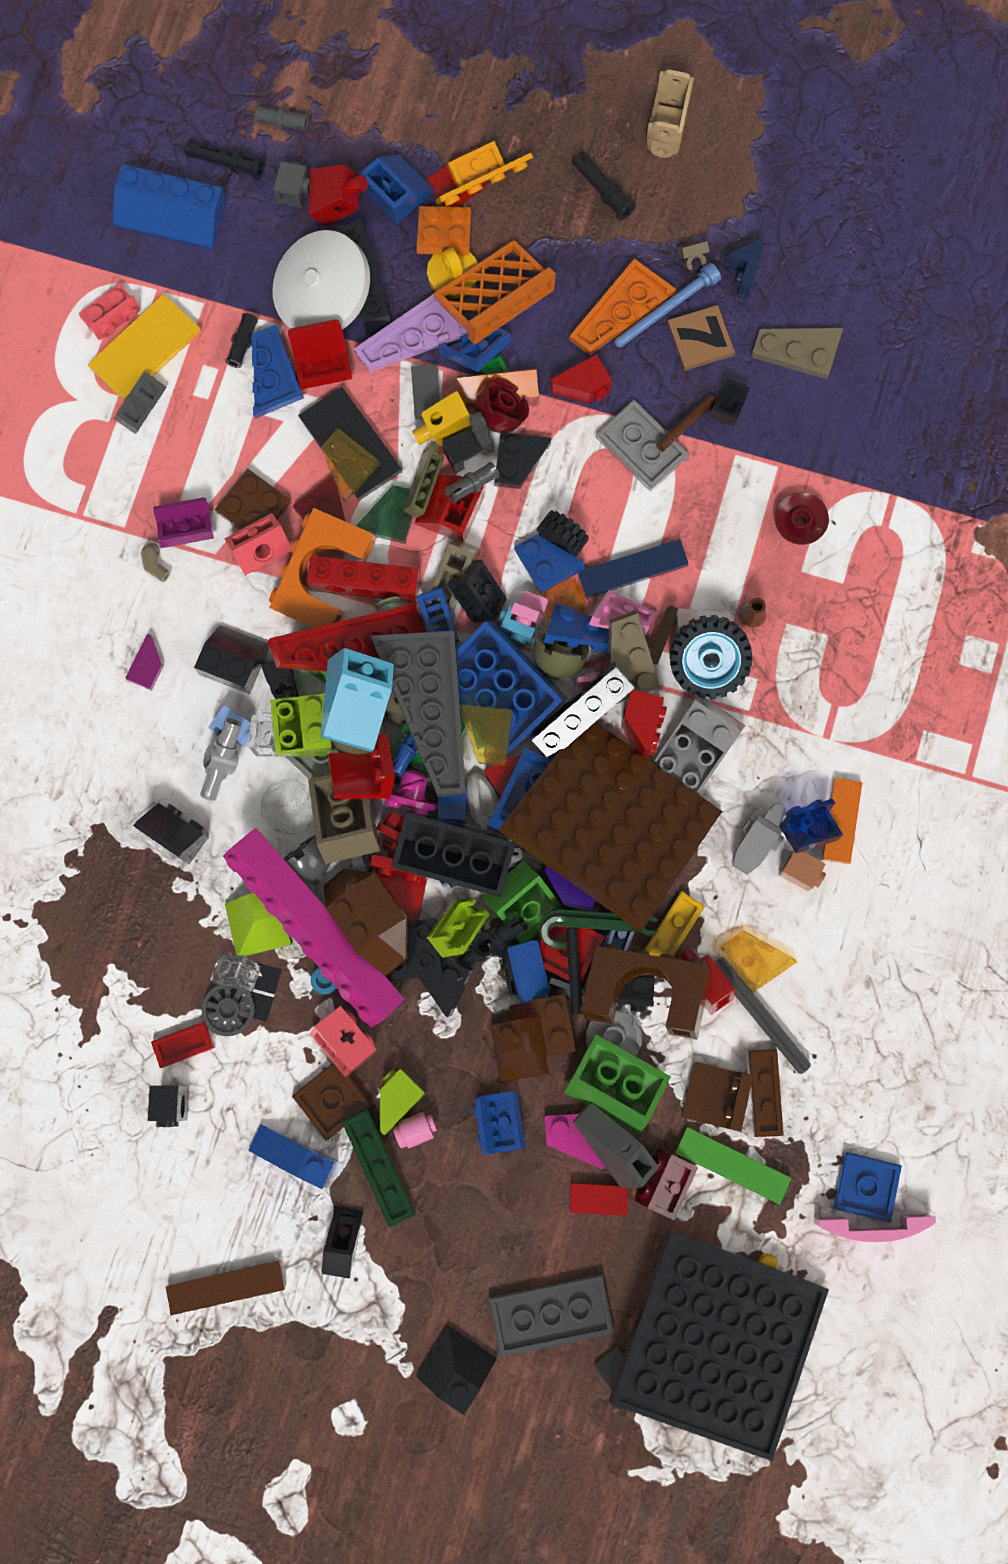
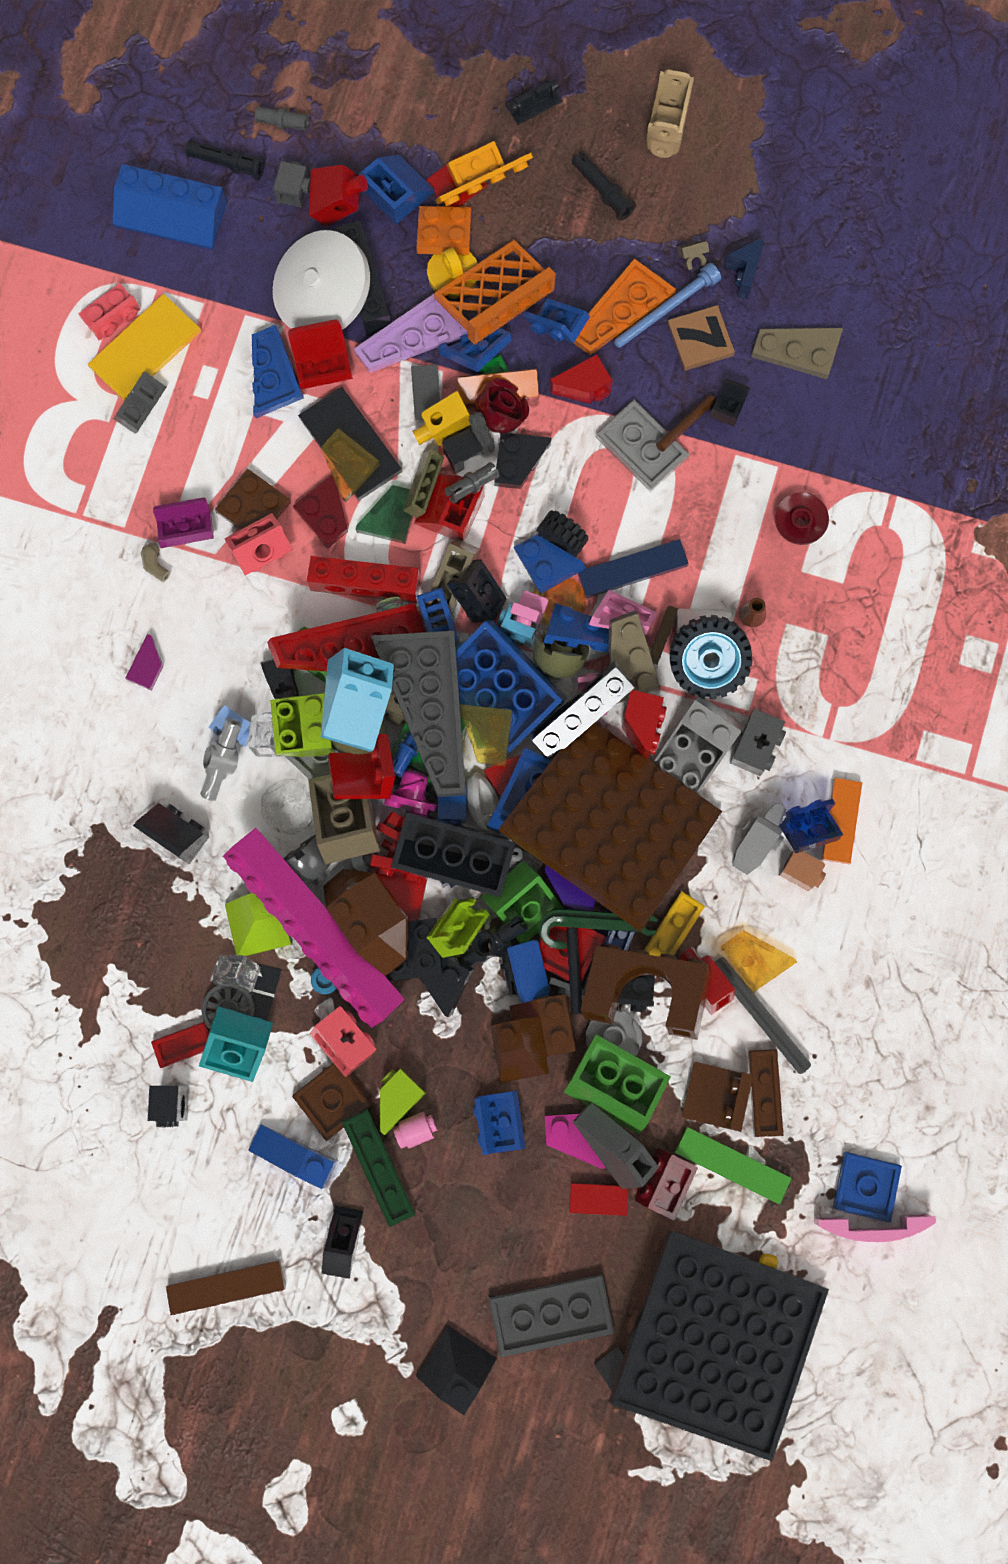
black slope [194,625,269,695] -> none
black pin [225,313,258,368] -> none
orange arch [269,508,377,628] -> none
none -> teal slope [199,1007,273,1082]
none -> black hinge [505,80,562,125]
none -> blue bracket [524,298,590,344]
none -> dark grey brick [730,709,786,776]

